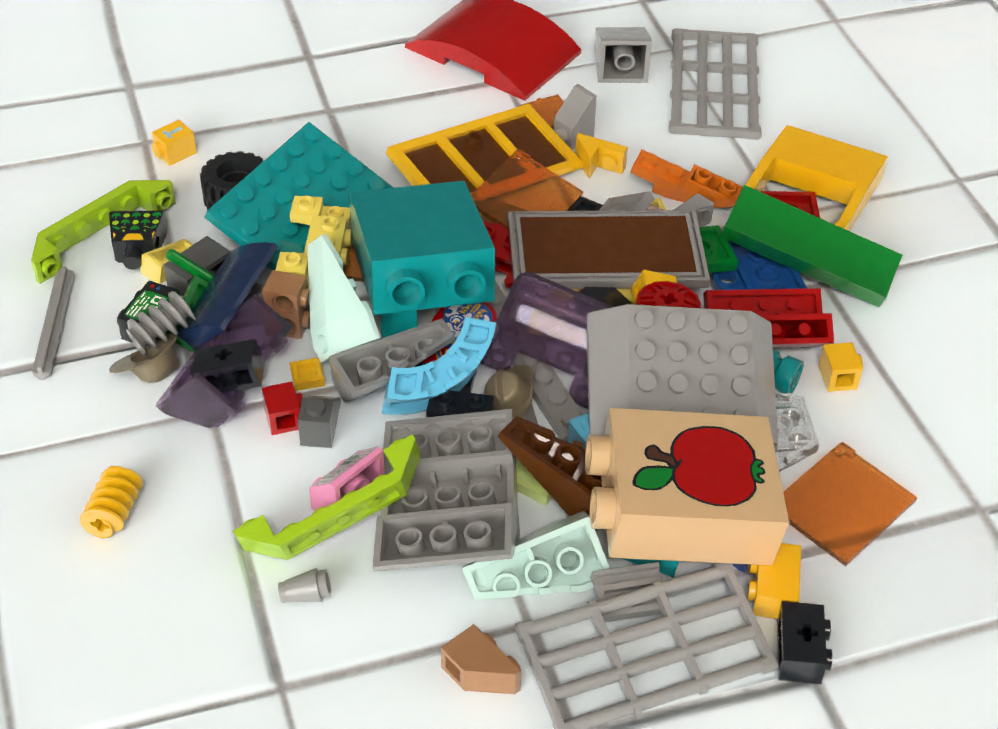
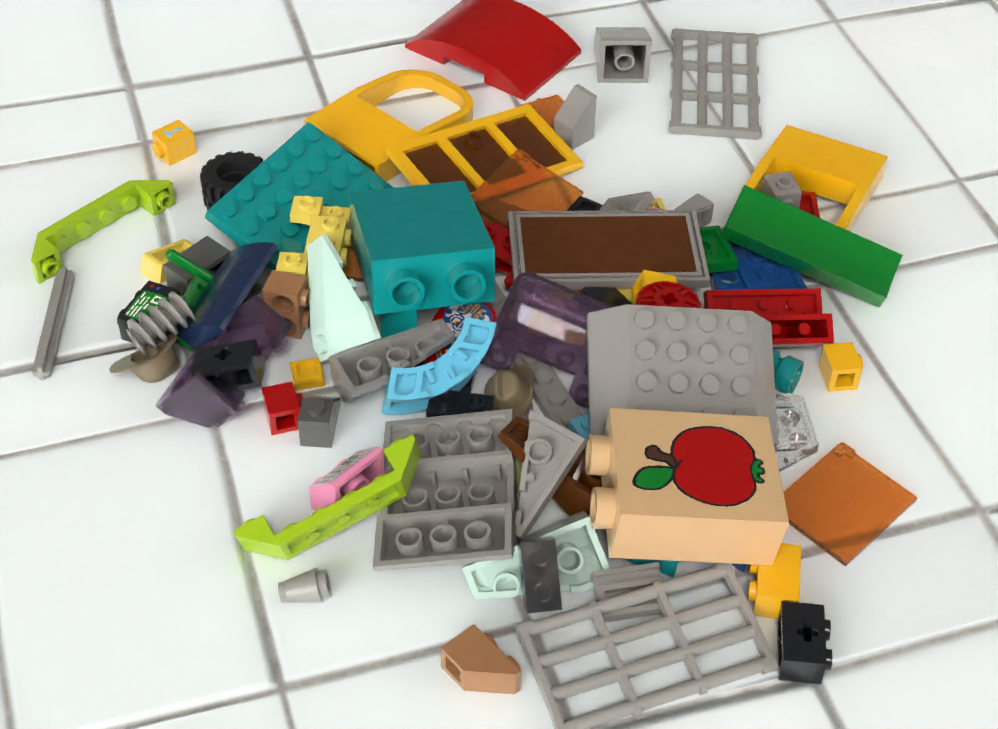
yellow piece [80,466,143,539] -> none
black torso [109,210,167,270] -> none
yellow slope [575,133,628,178] -> none
orange slope [630,150,743,208] -> none
none -> yellow window [304,69,473,182]
none -> light grey wing [515,409,587,539]
none -> black brick [517,536,562,613]
none -> light grey brick [761,171,802,209]

